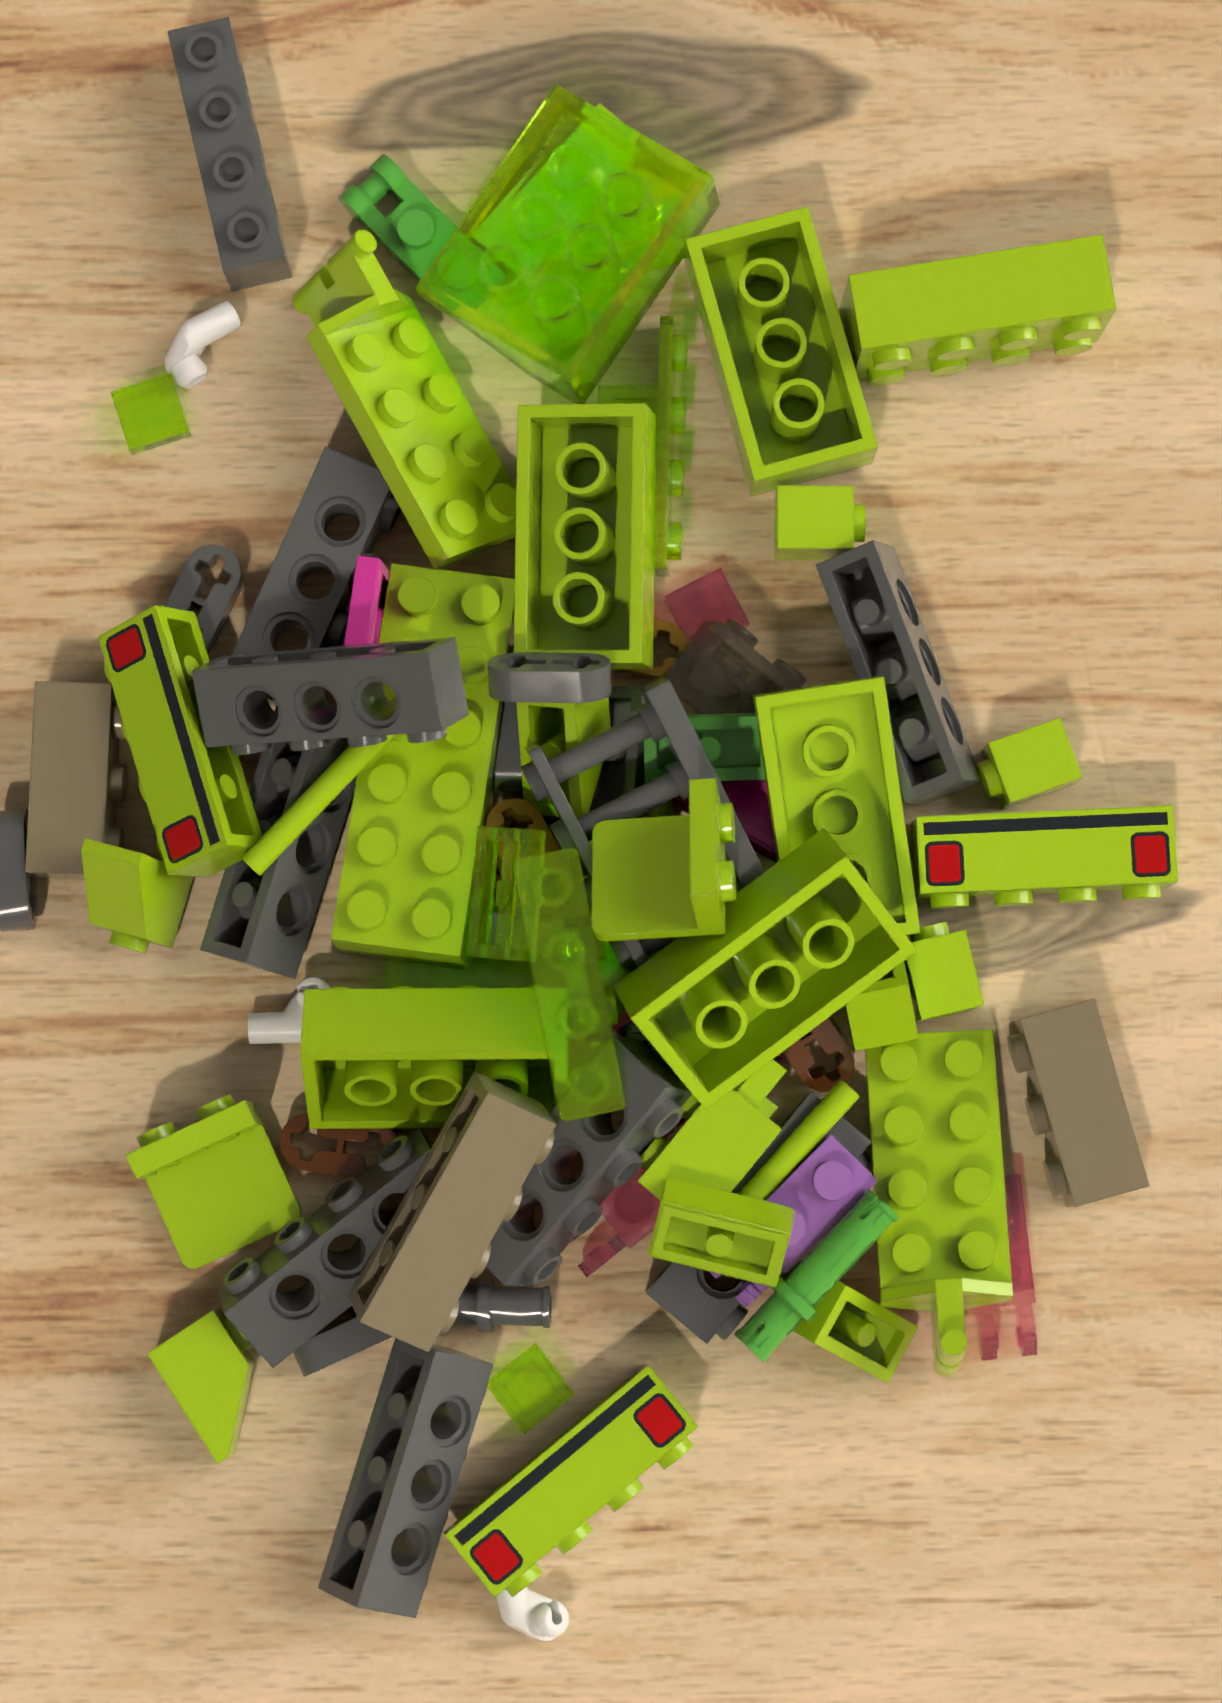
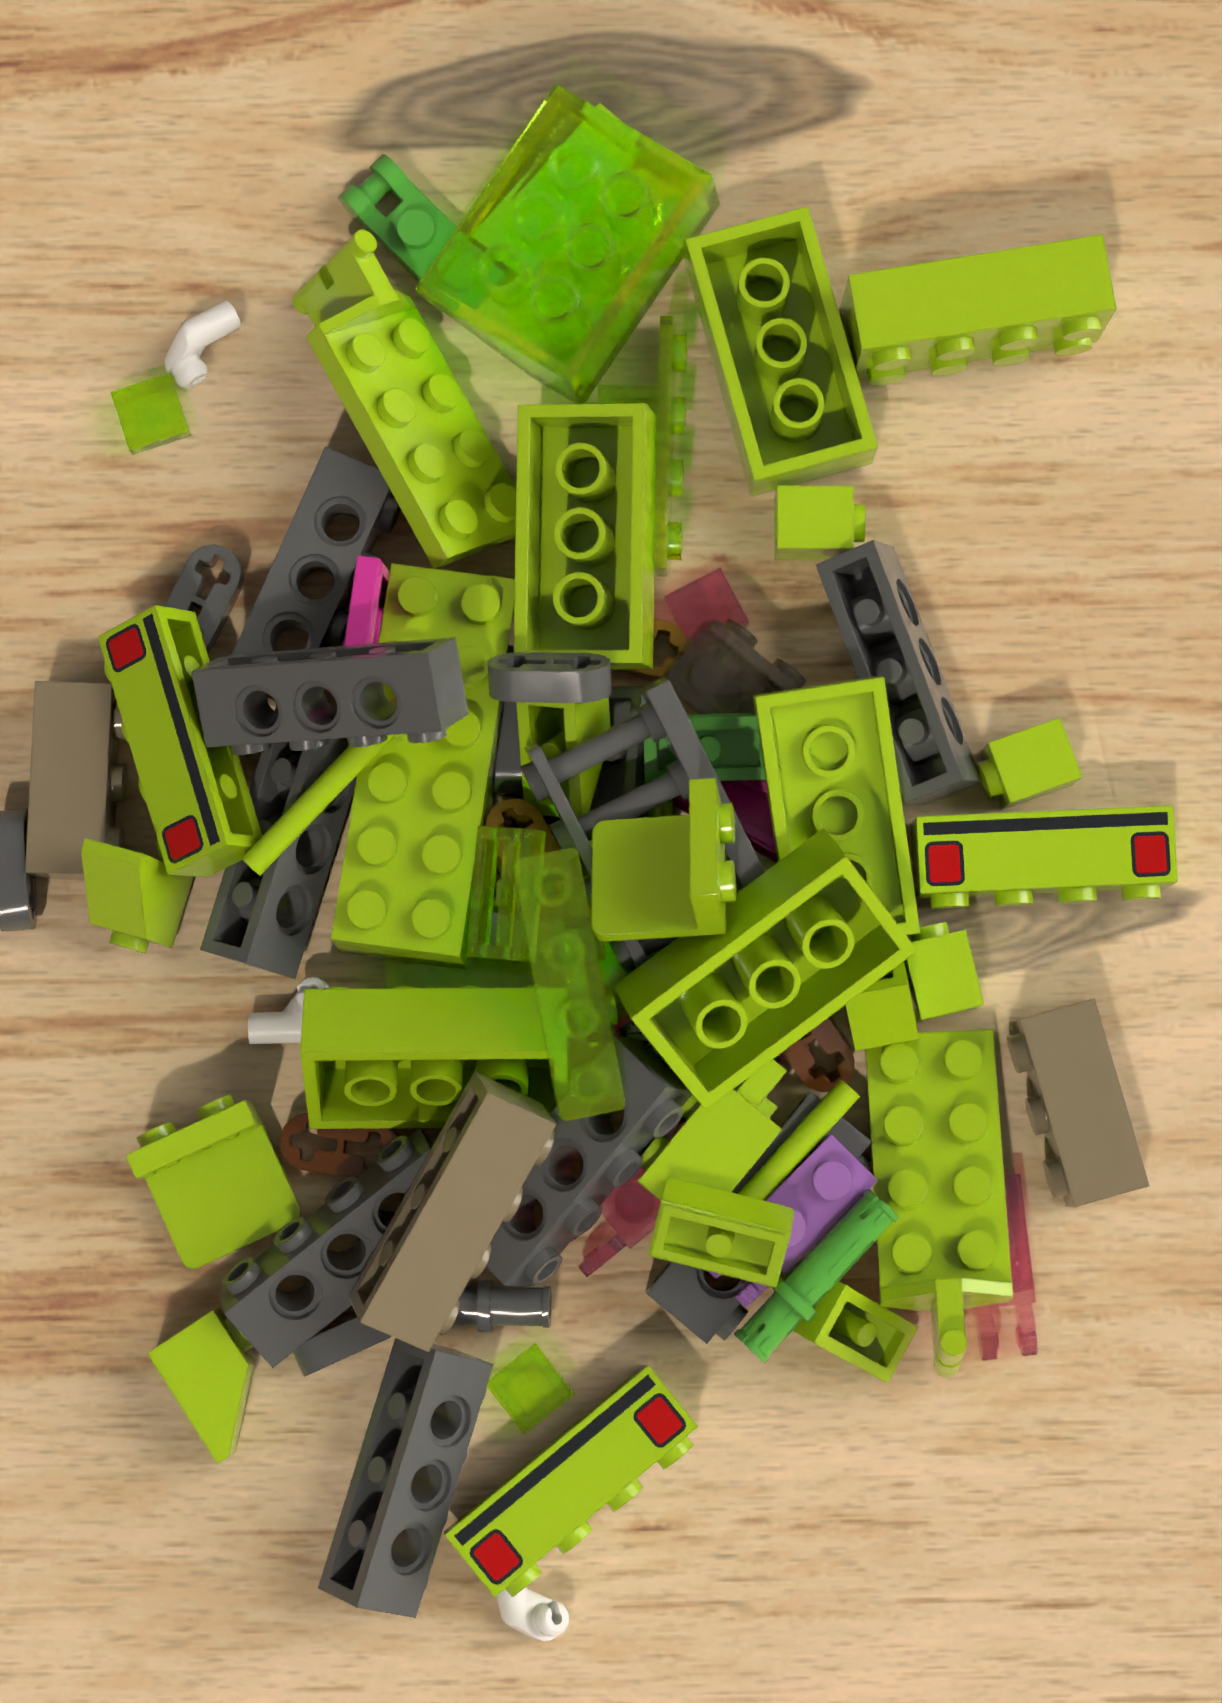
dark grey brick [167,17,292,291] -> none

